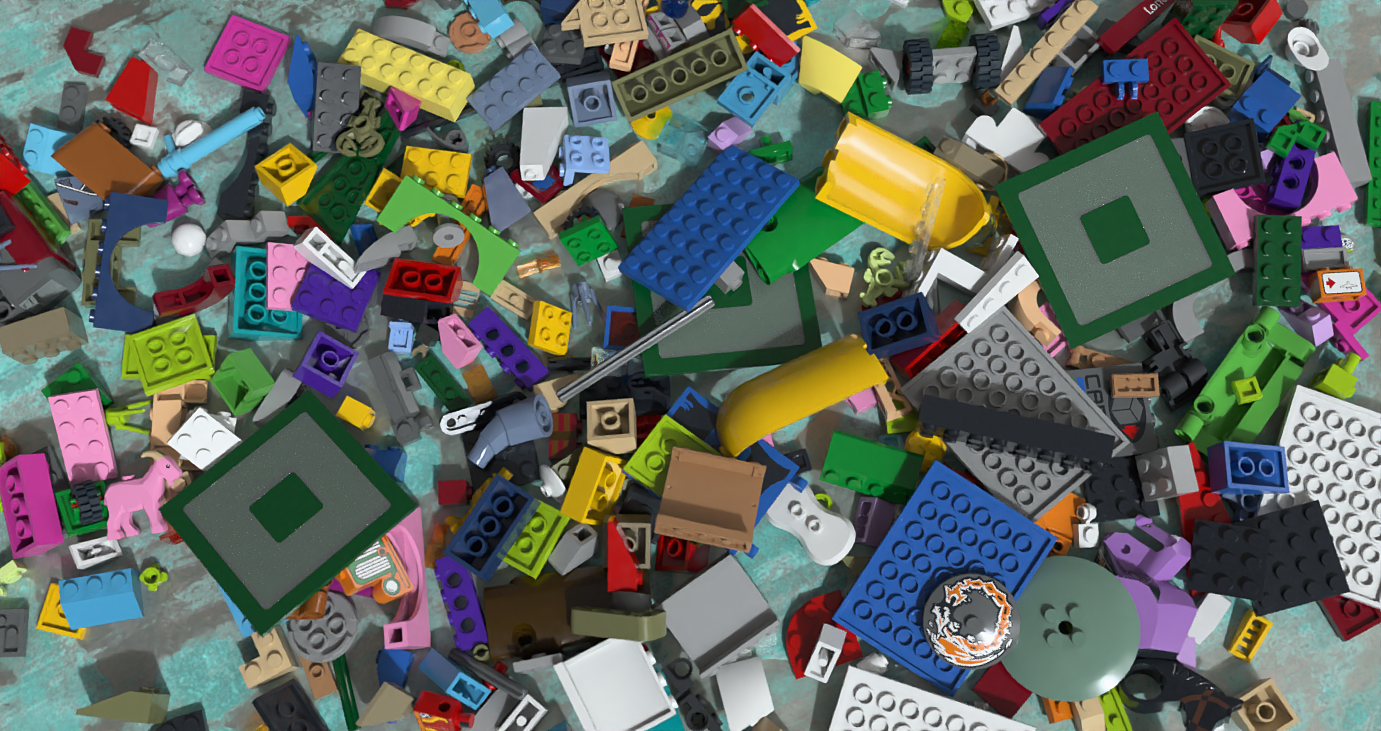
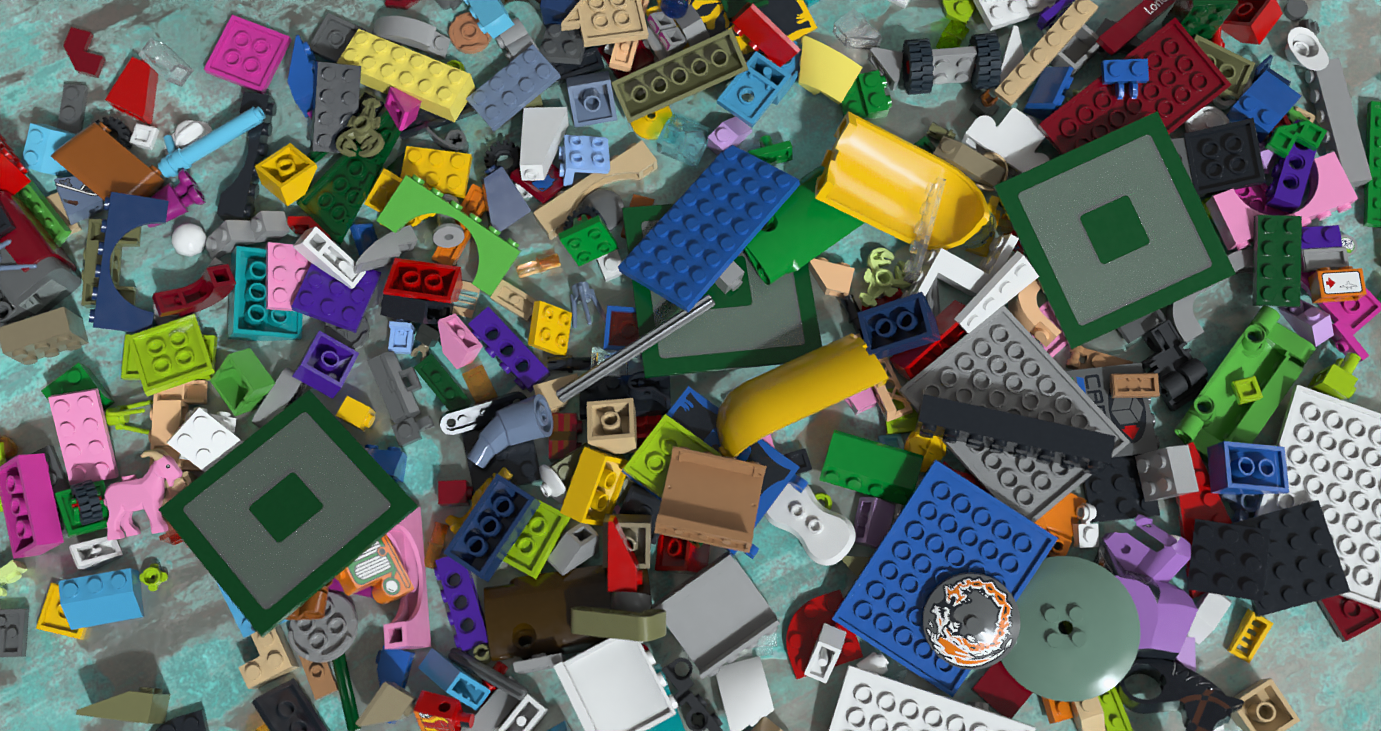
none -> dark grey plate [309,13,366,63]
none -> black pin [840,294,864,339]
none -> olive pin [927,122,956,141]

